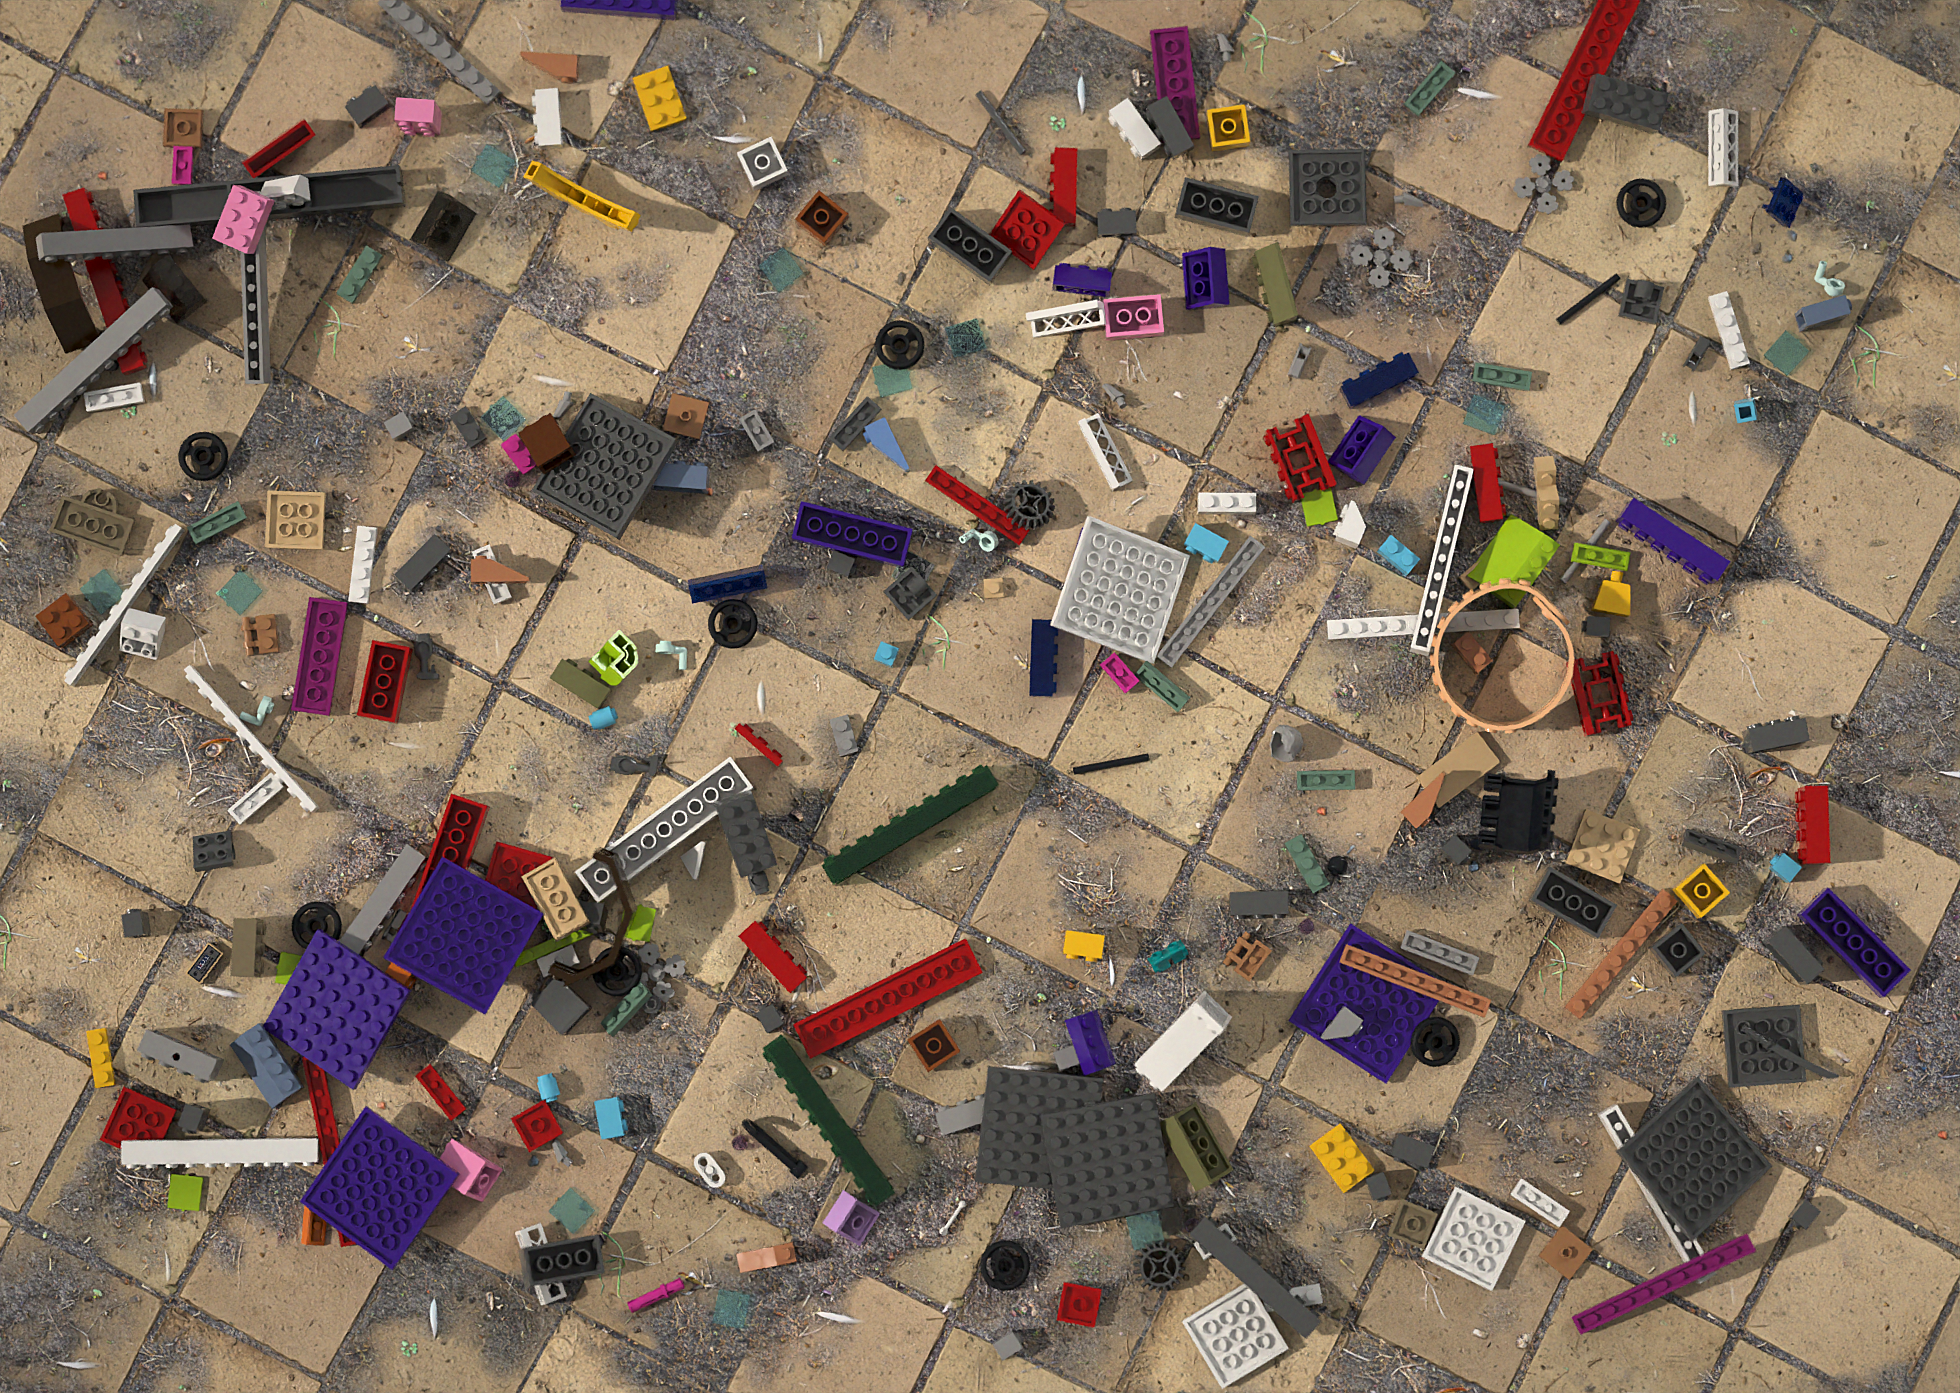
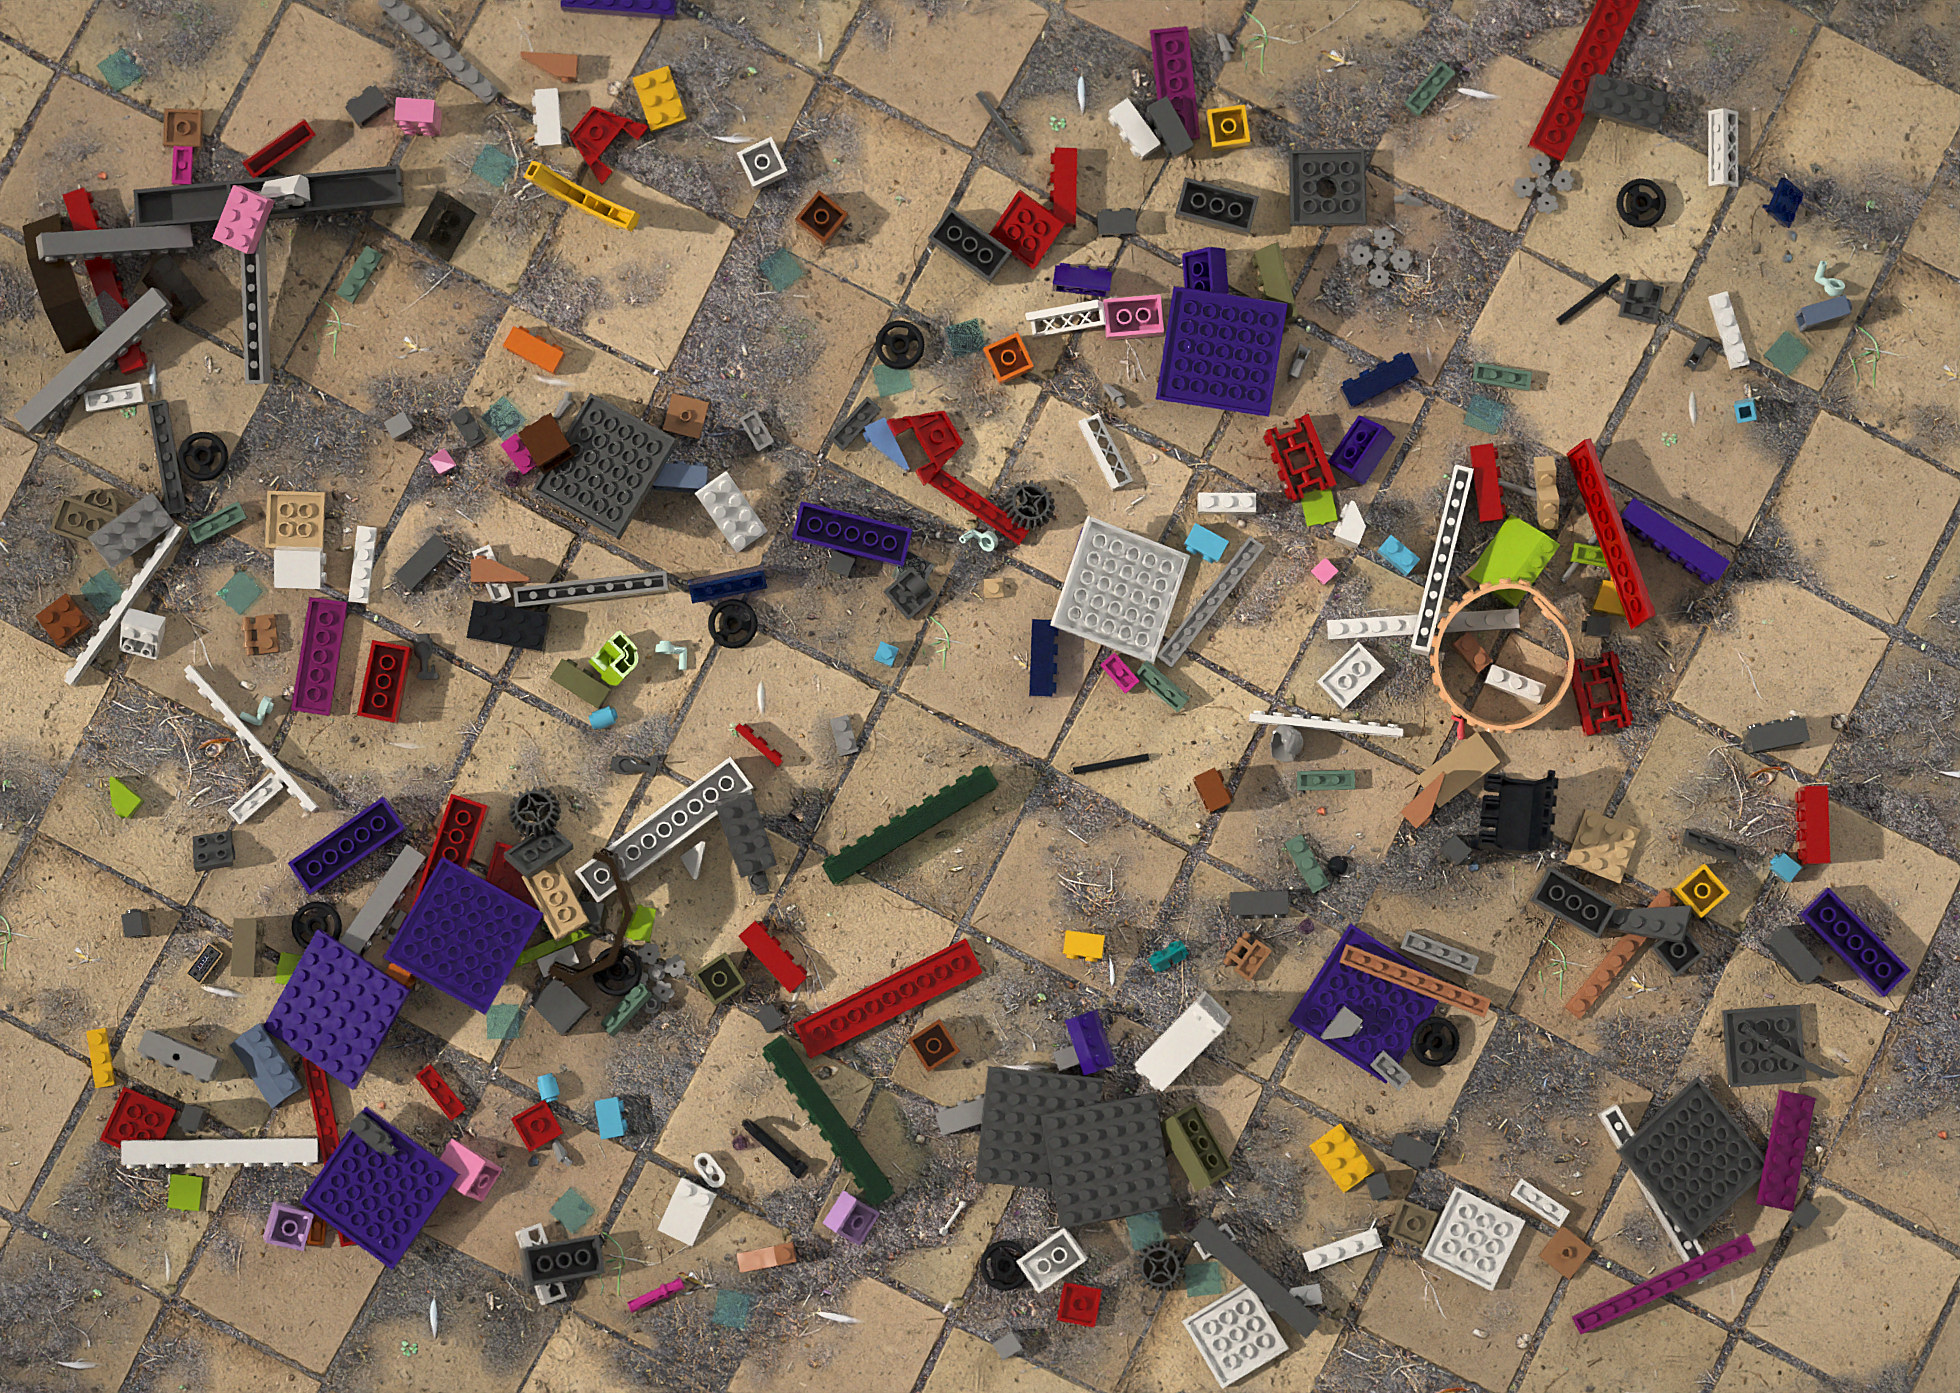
none -> clear light blue piece [87,290,126,332]
none -> light grey brick [87,493,175,569]
none -> clear light blue piece [97,48,142,92]
none -> lime slope [109,776,145,819]
none -> dark grey plate [147,399,187,515]
none -> lavender slope [263,1201,314,1251]
none -> white brick [274,546,327,589]
none -> dark purple brick [288,797,408,895]
none -> dark grey hinge [348,1111,398,1156]
none -> bright pink slope [429,448,457,476]
none -> black brick [466,600,551,653]
none -> clear light blue piece [487,1003,519,1041]
none -> orange brick [503,326,566,375]
none -> dark grey plate [504,826,574,880]
none -> dark grey gear [509,786,561,837]
none -> light grey brick [513,571,670,609]
none -> red wing [569,106,649,185]
none -> white slope [657,1177,717,1246]
none -> olive brick [693,952,748,1006]
none -> white plate [695,471,767,553]
none -> red wing [886,410,963,486]
none -> orange brick [983,332,1034,386]
none -> white slope [1016,1227,1087,1293]
none -> dark purple plate [1156,286,1288,417]
none -> clear light blue piece [1184,1261,1222,1297]
none -> dark orange brick [1192,767,1233,814]
none -> white plate [1248,711,1403,738]
none -> white plate [1302,1228,1382,1272]
none -> bright pink slope [1311,557,1338,585]
none -> white plate [1317,642,1385,709]
none -> light grey plate [1370,1051,1412,1091]
none -> coral piece [1451,715,1465,740]
none -> white brick [1483,664,1546,705]
none -> red plate [1566,438,1656,630]
none -> dark grey wing [1607,906,1693,944]
none -> magenta plate [1756,1090,1816,1212]

